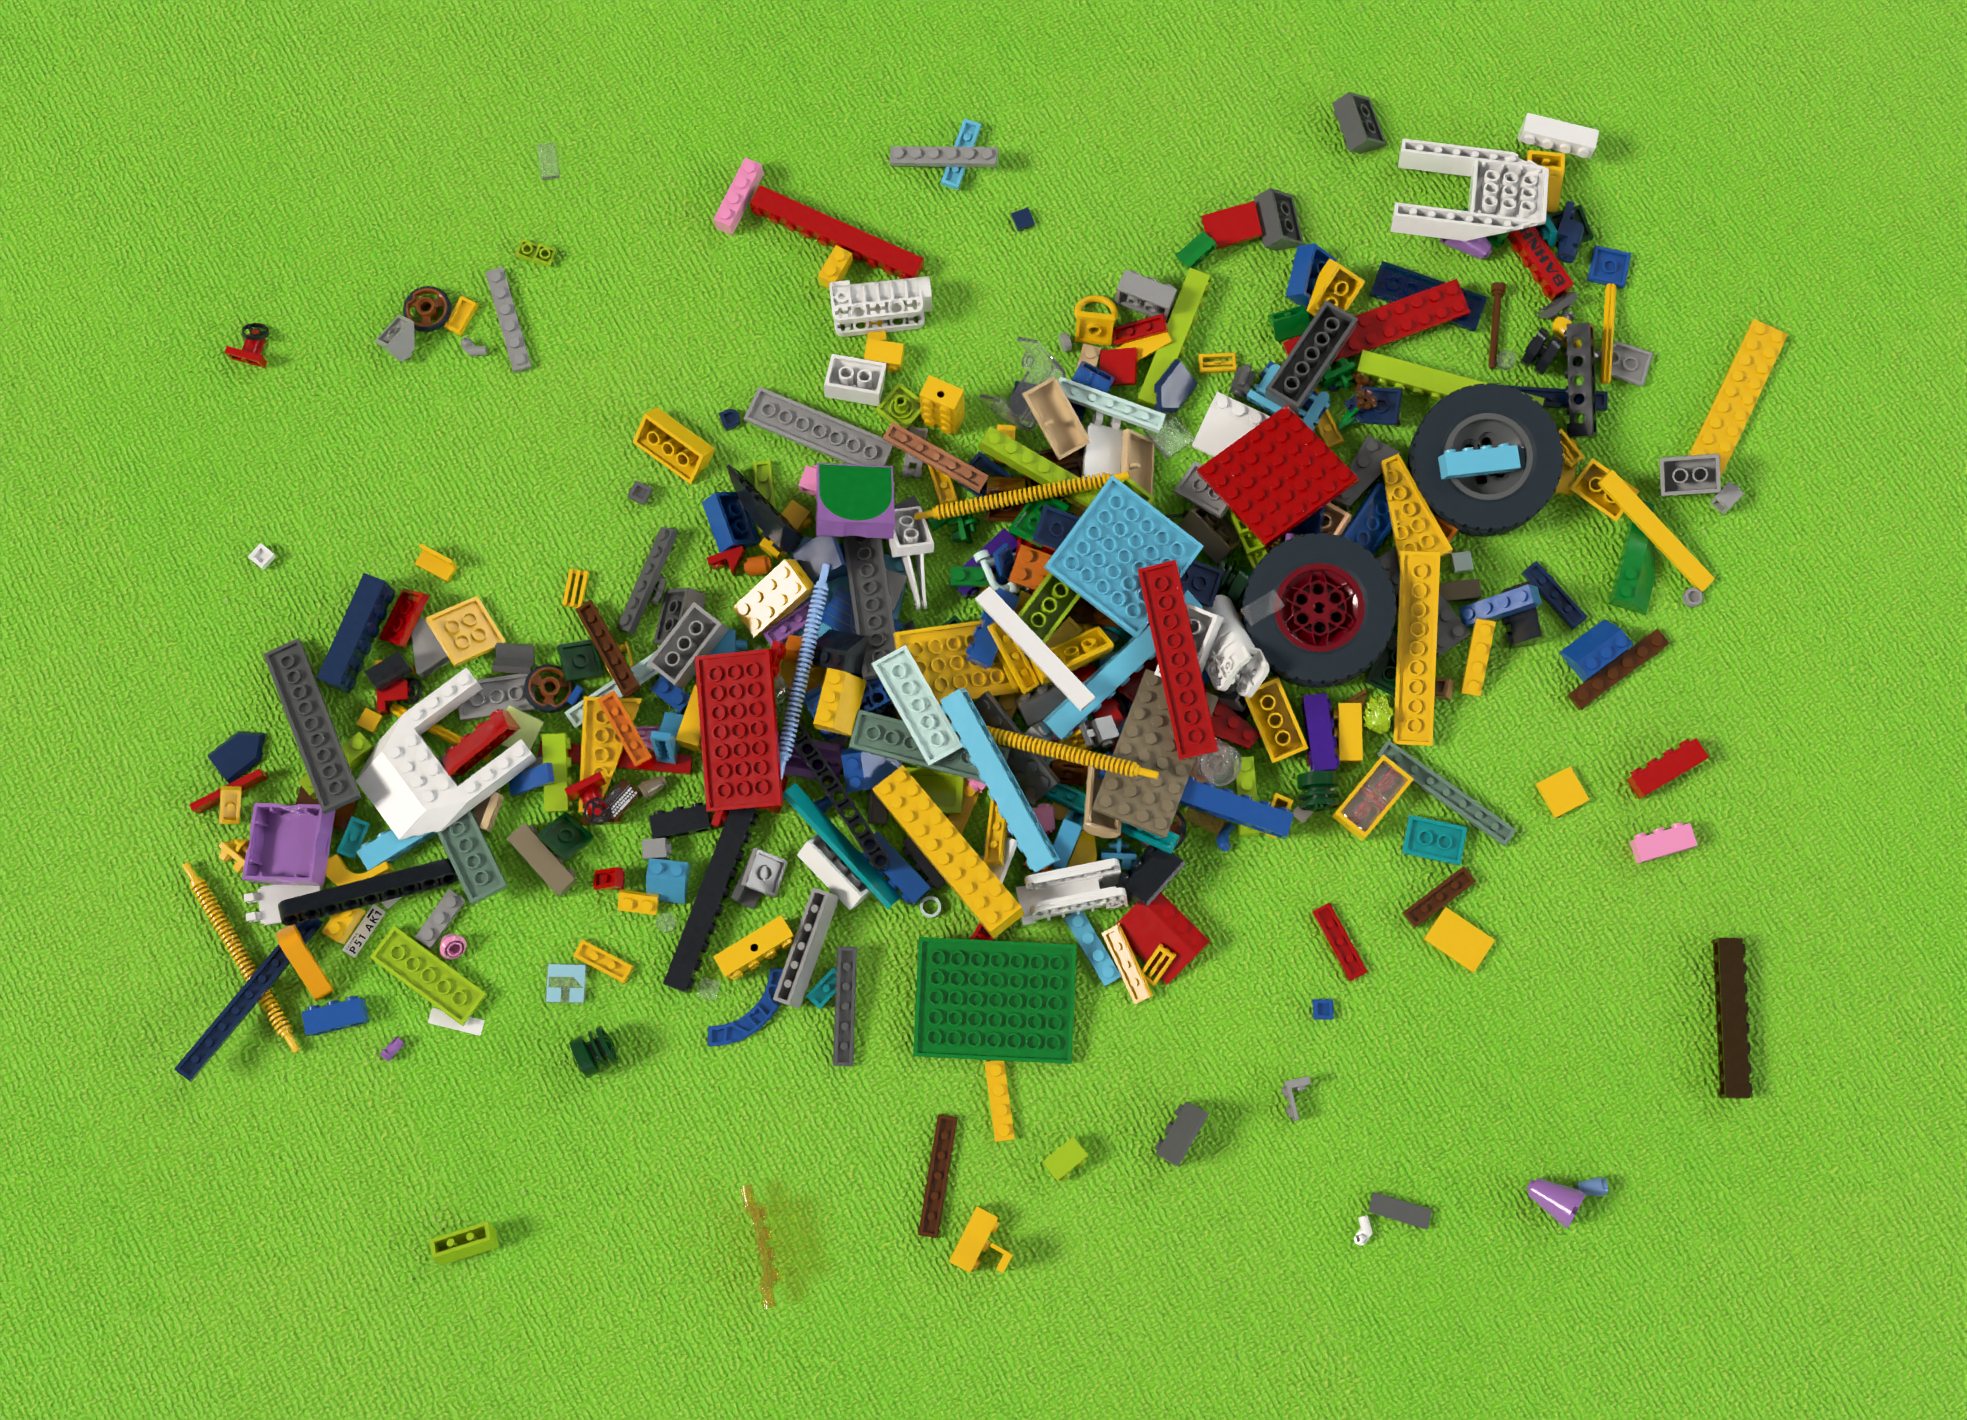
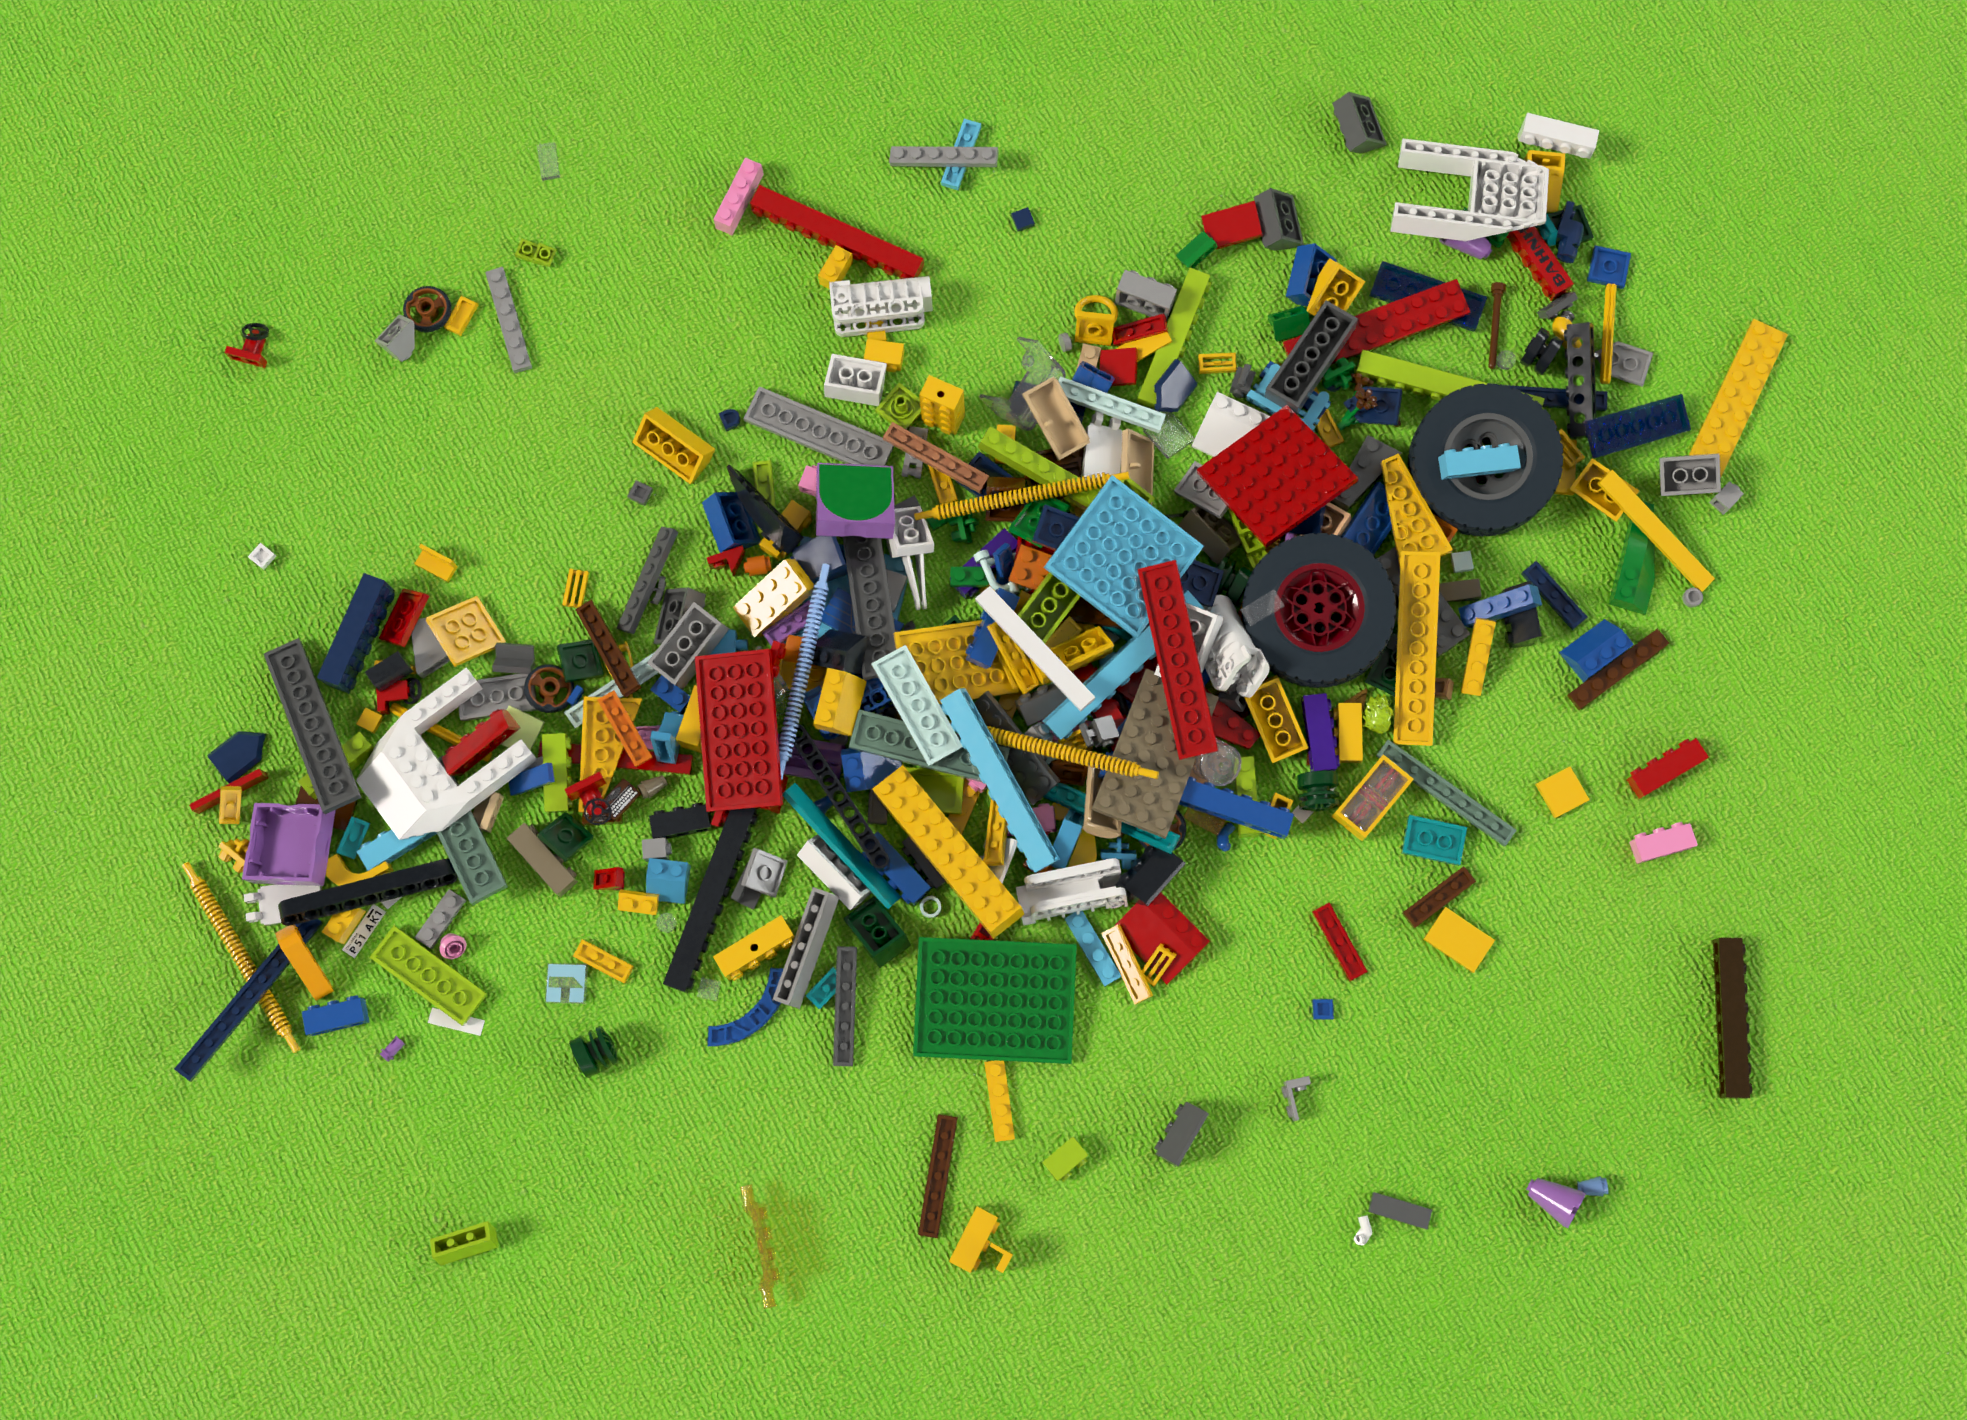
light grey arm [461,337,487,356] -> none
none -> dark green slope [843,896,911,968]
none -> clear blue plate [1584,394,1691,458]

